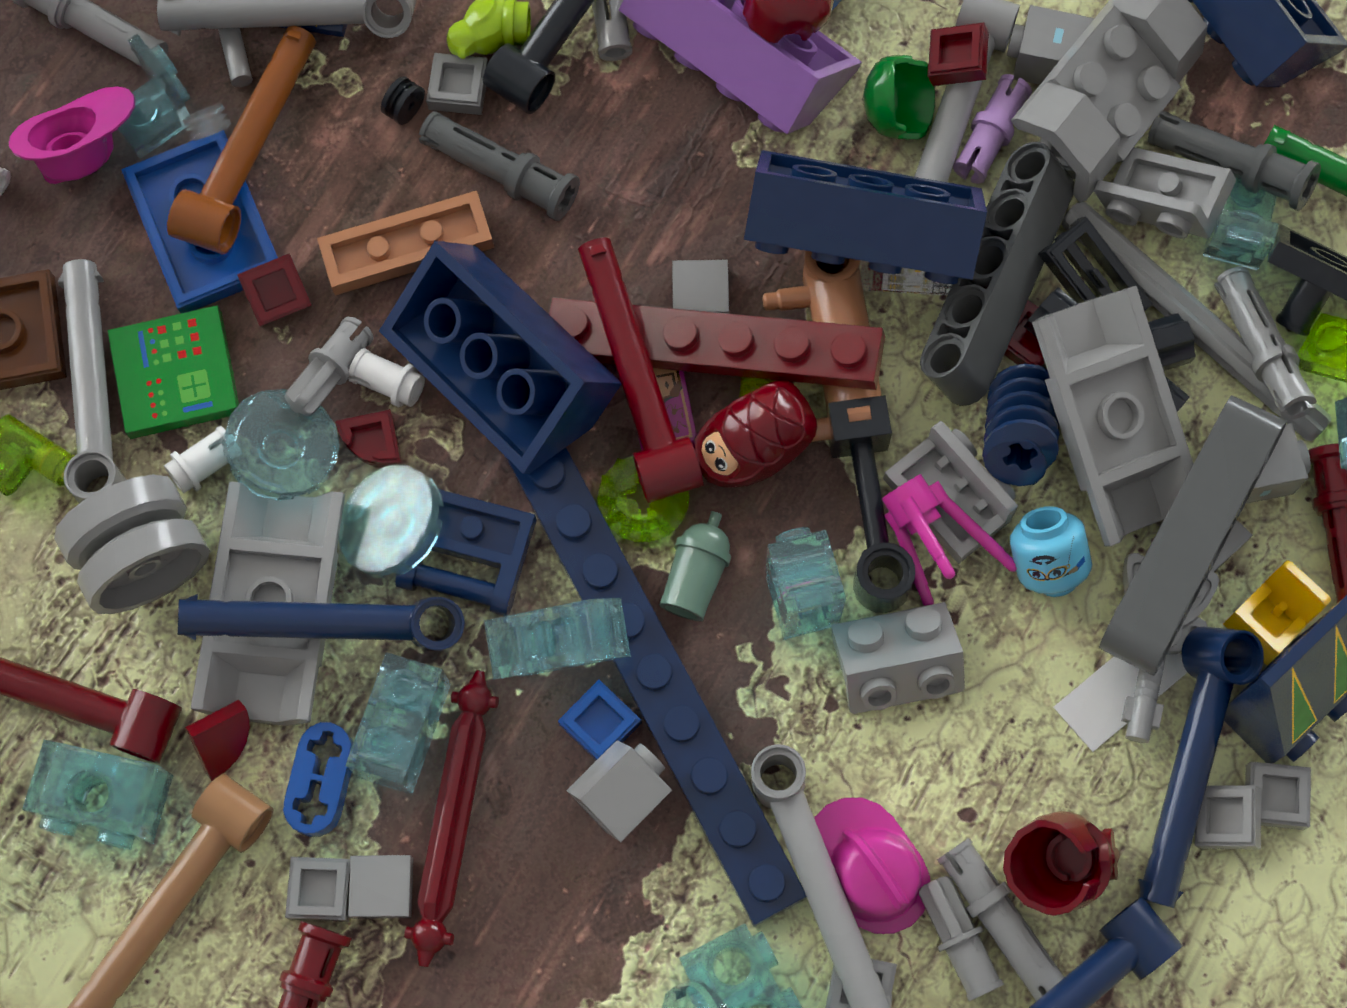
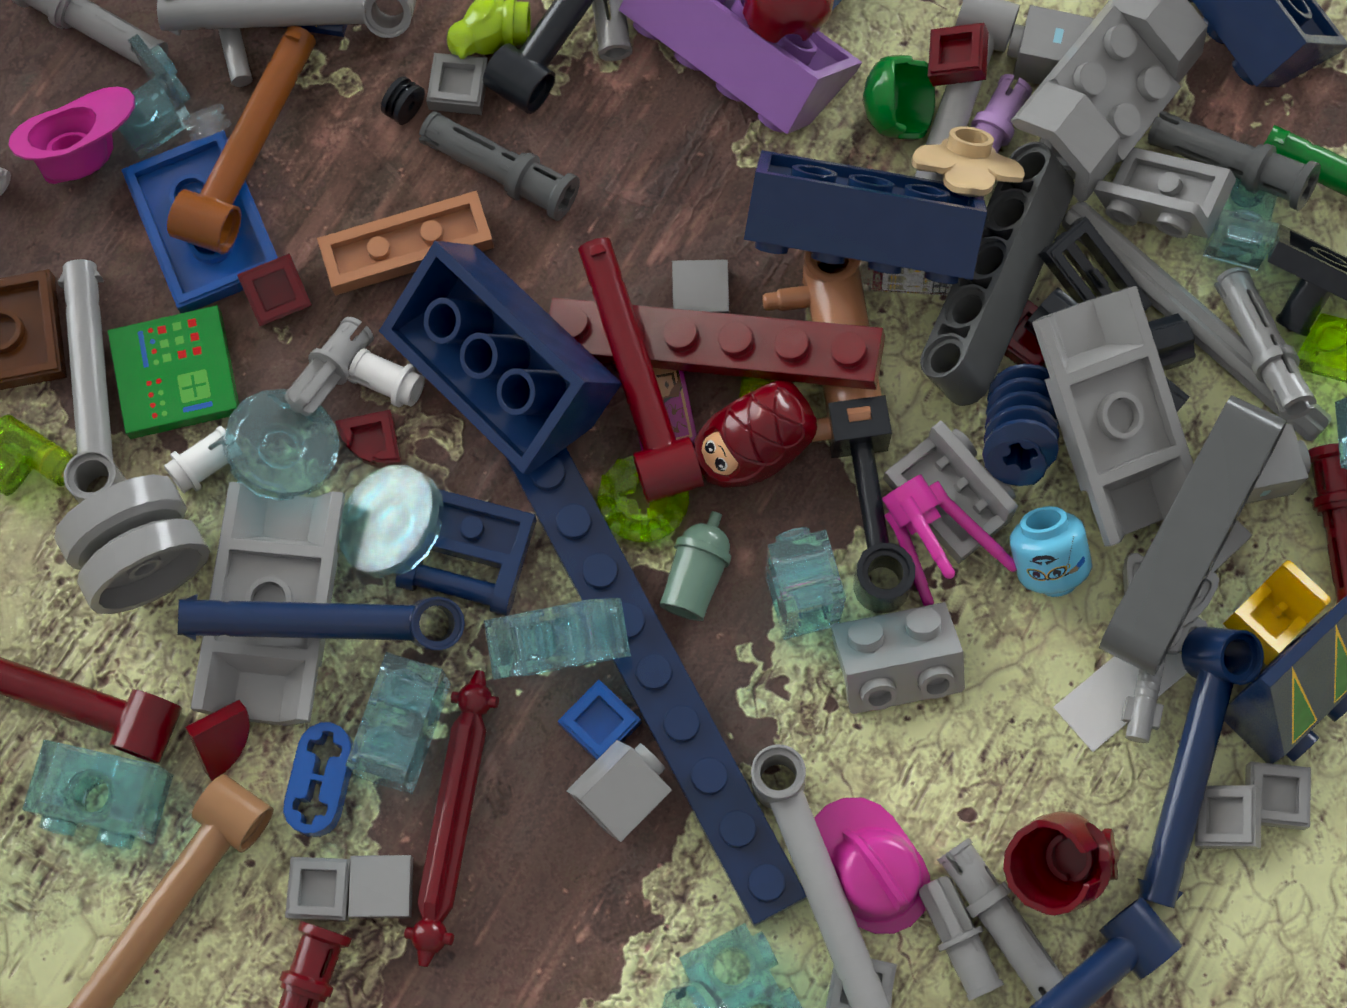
none -> tan plate [911,126,1025,197]

